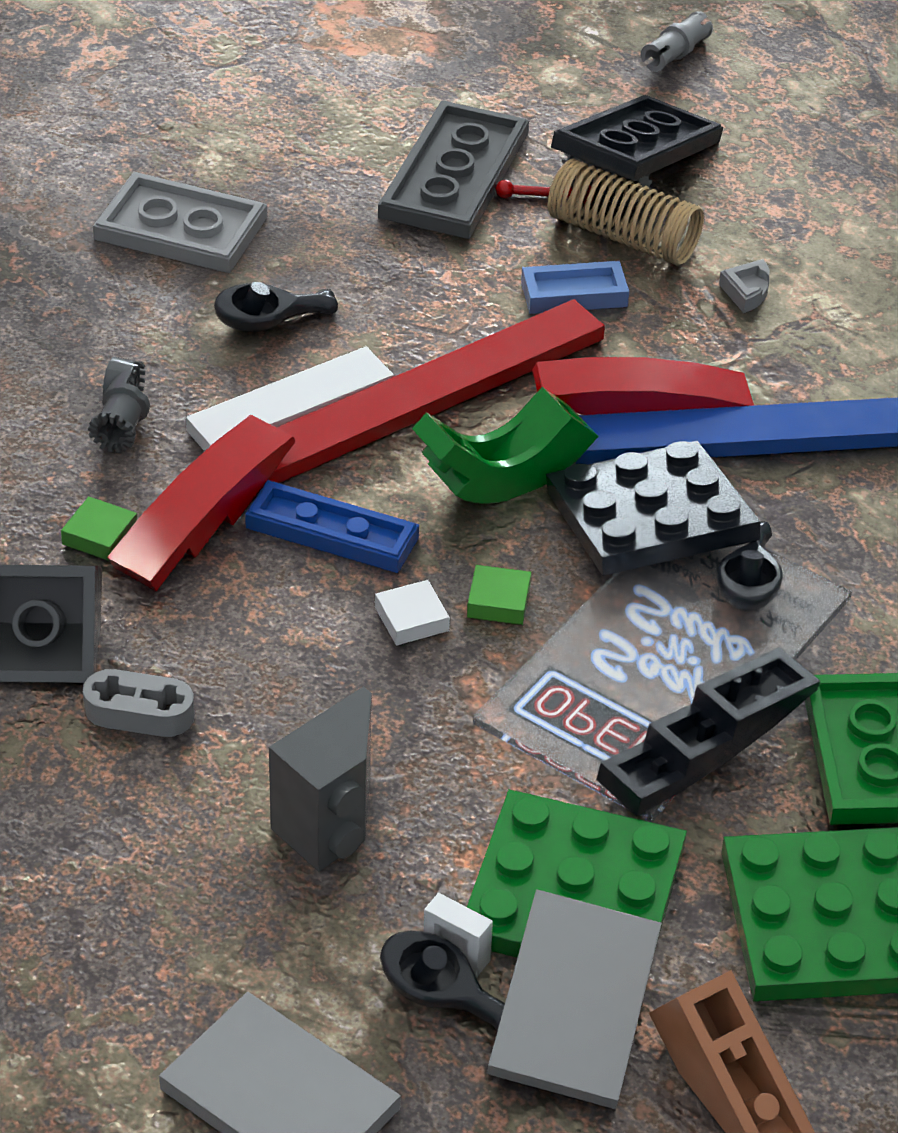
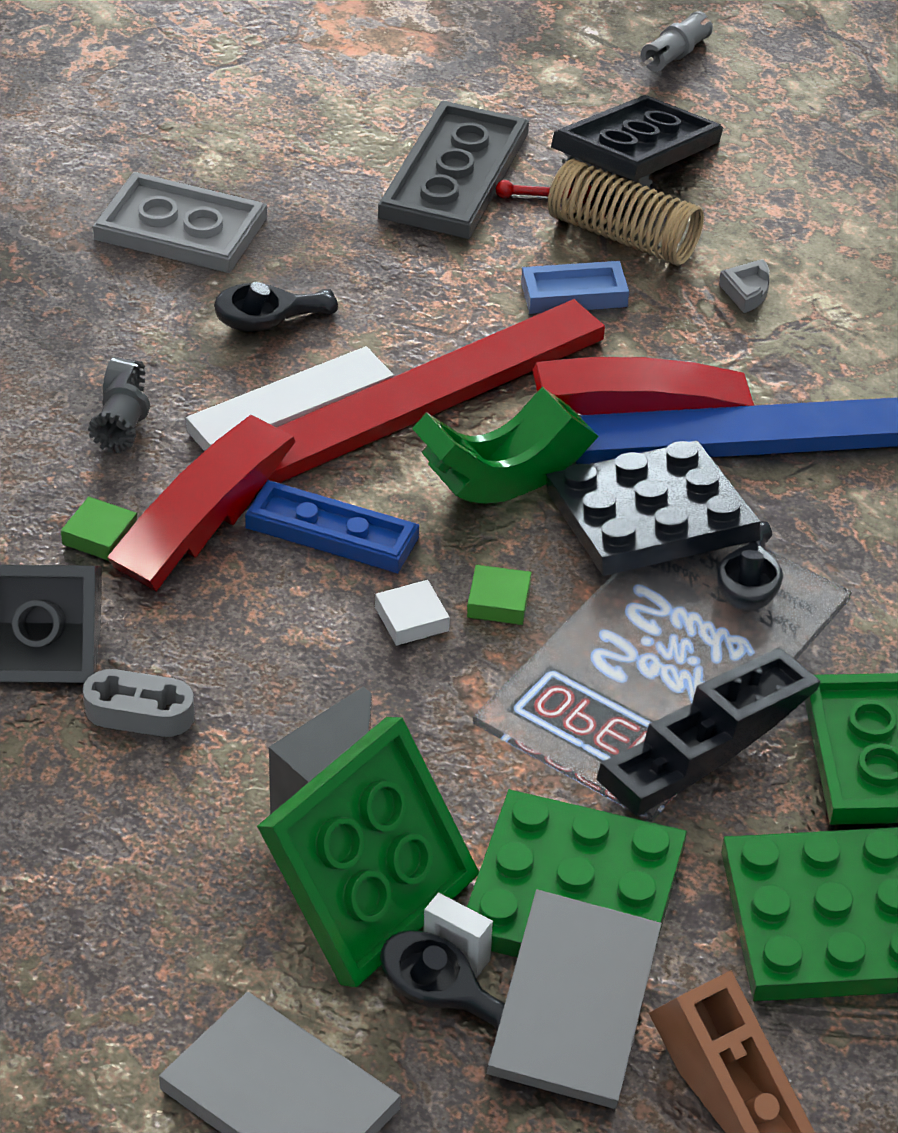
none -> green plate [257,717,479,987]

